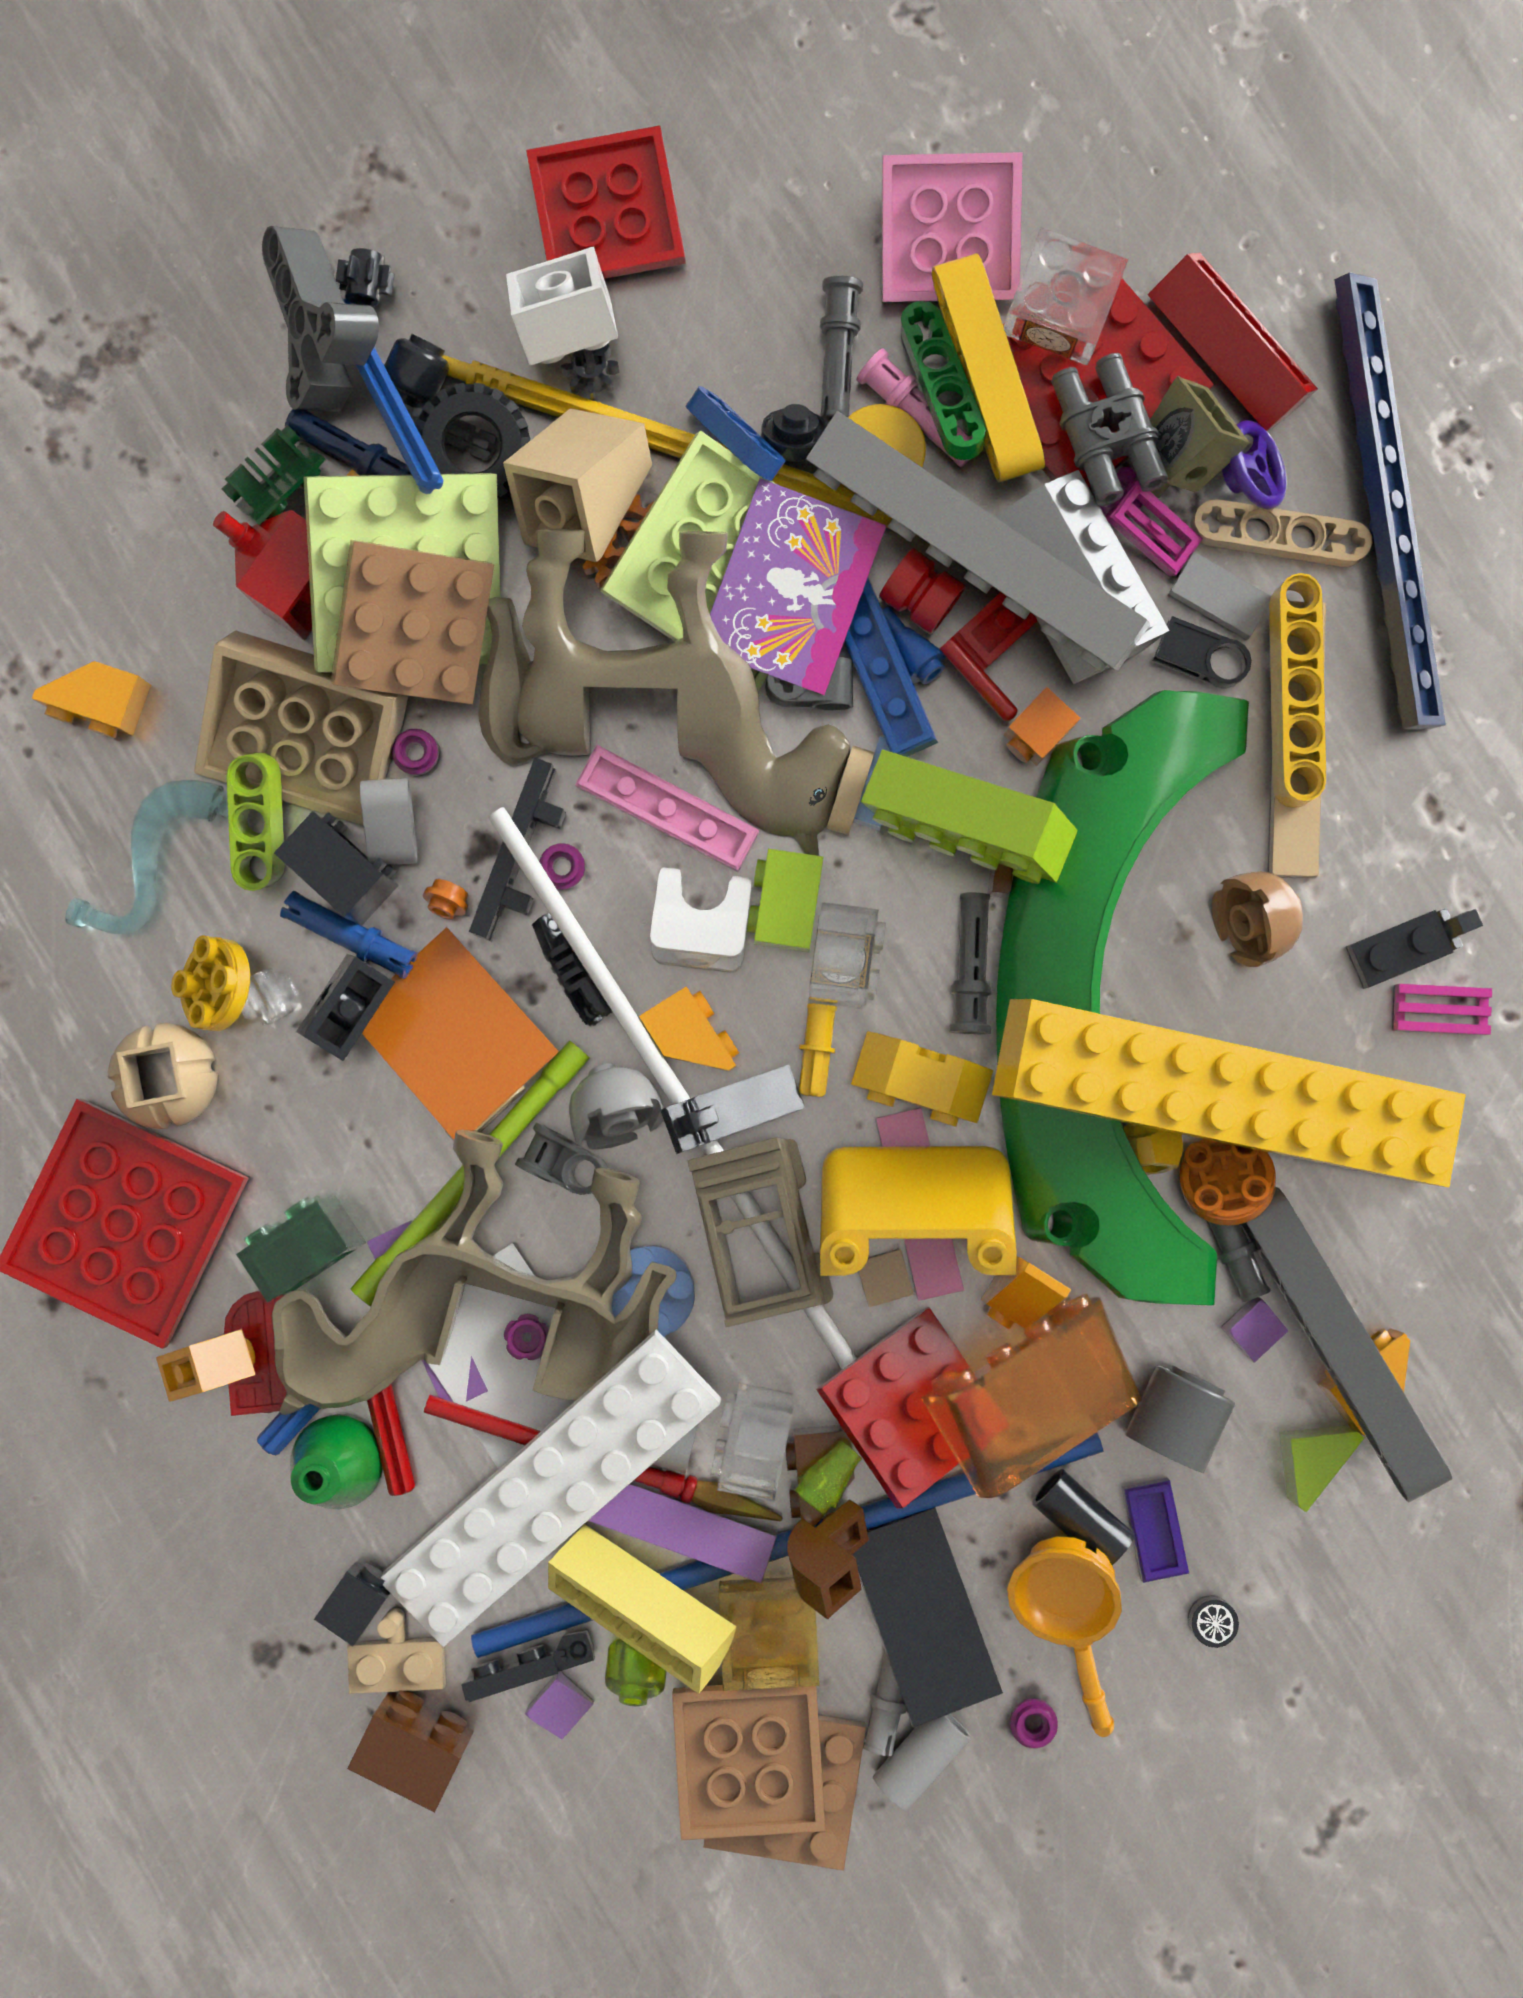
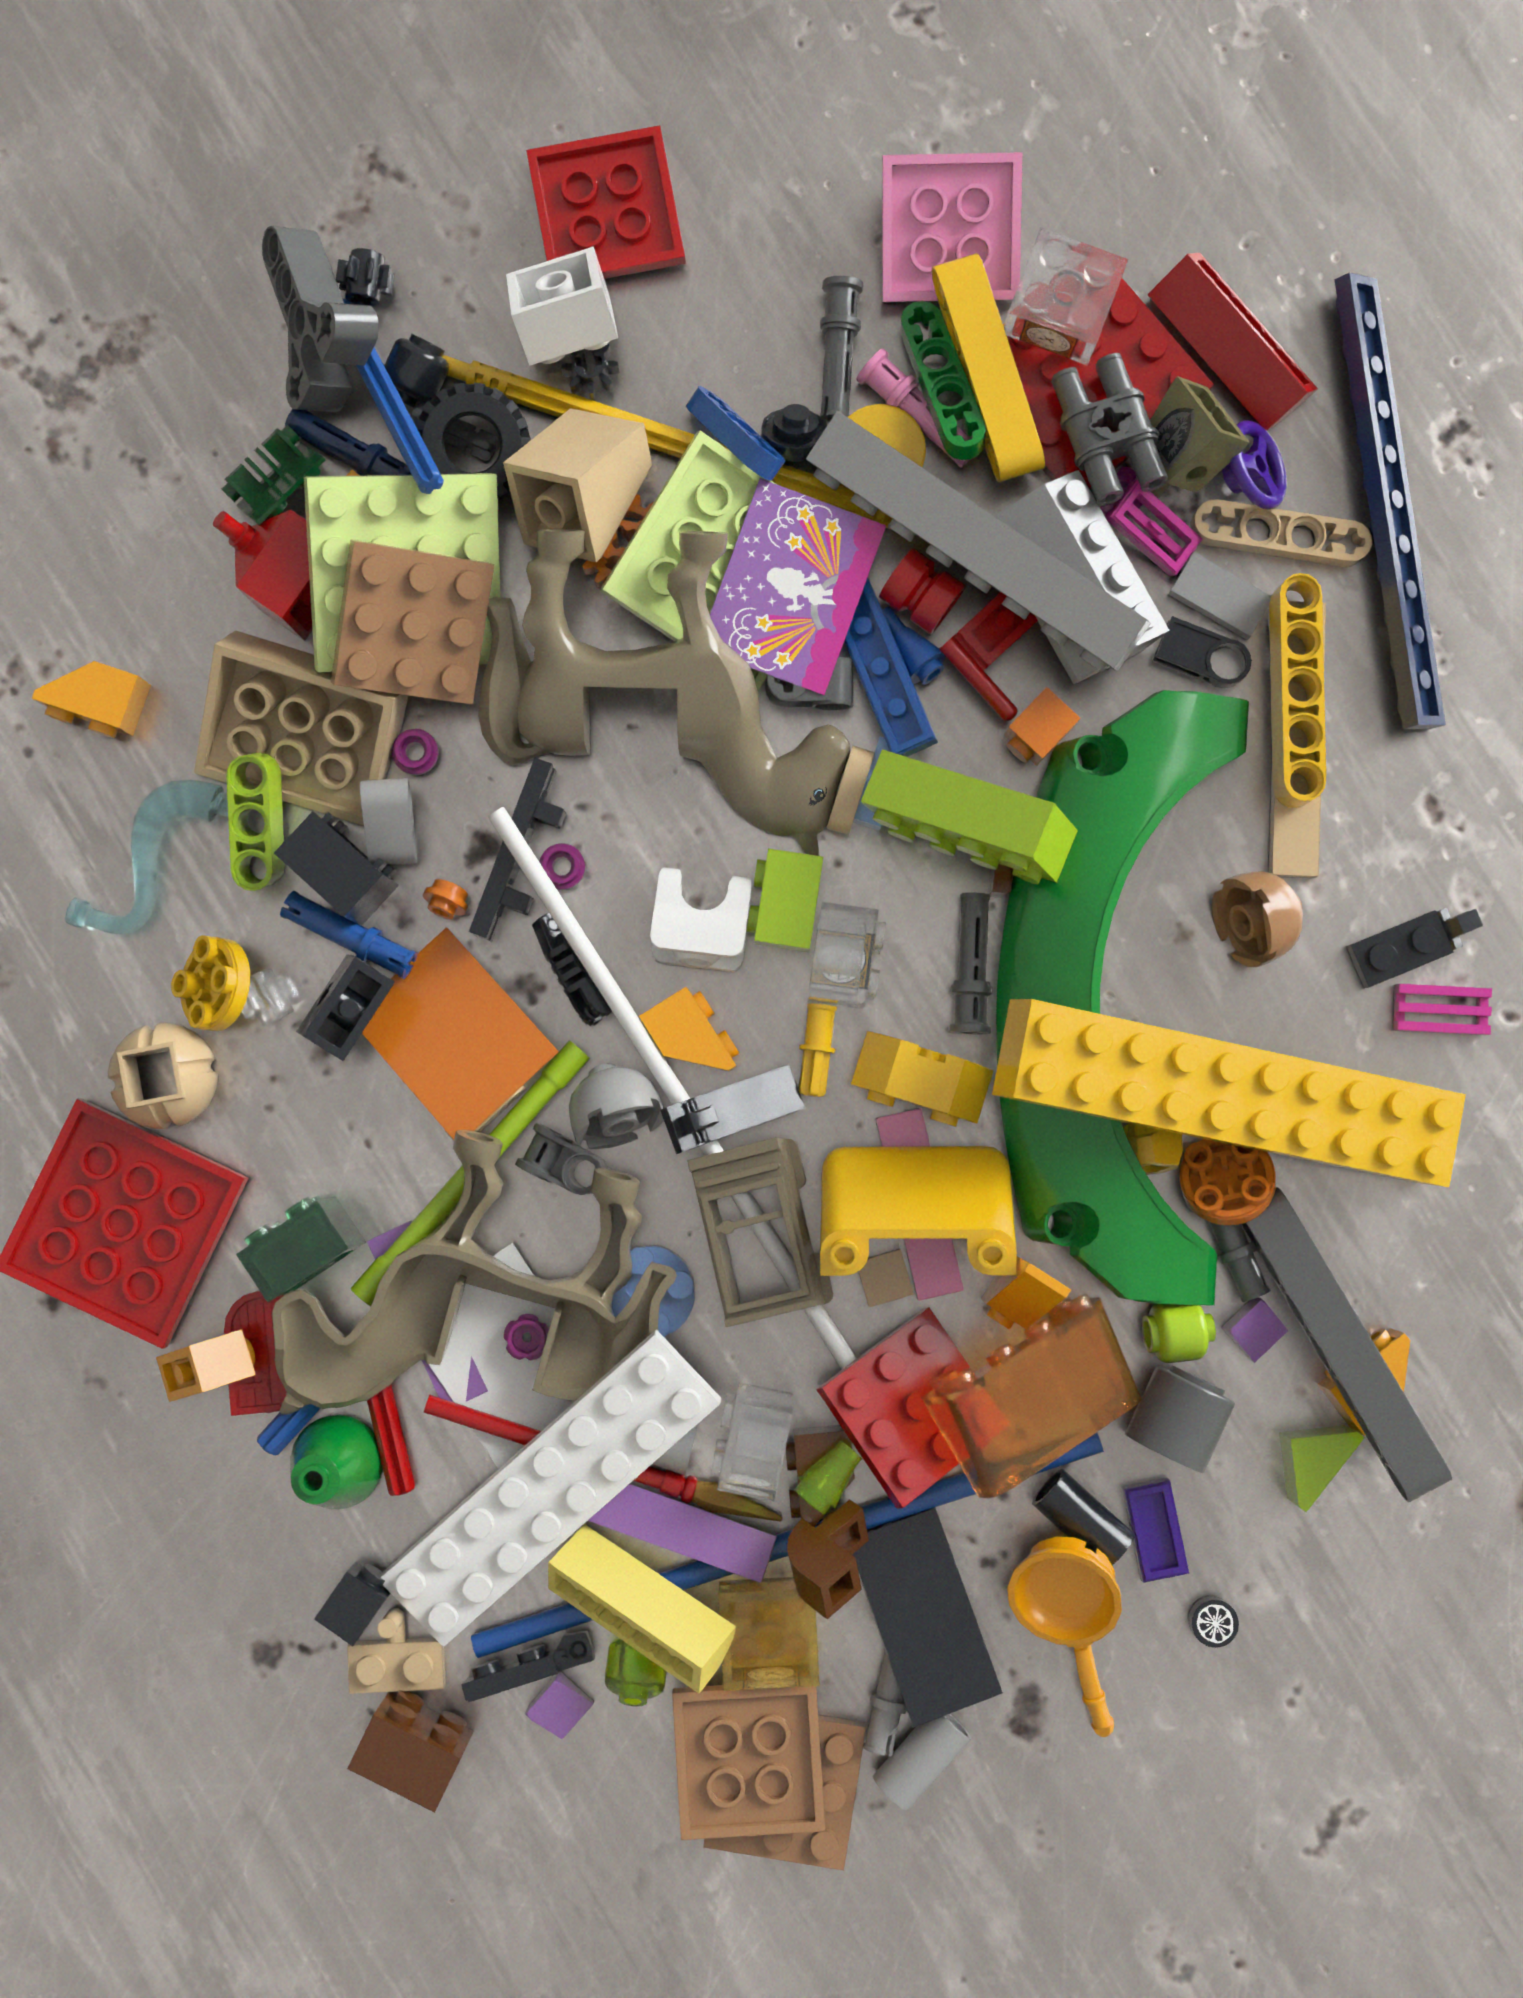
bright pink tile [575,745,760,872] -> none
magenta plate [1010,1699,1058,1749] -> none
none -> lime head [1142,1303,1216,1363]

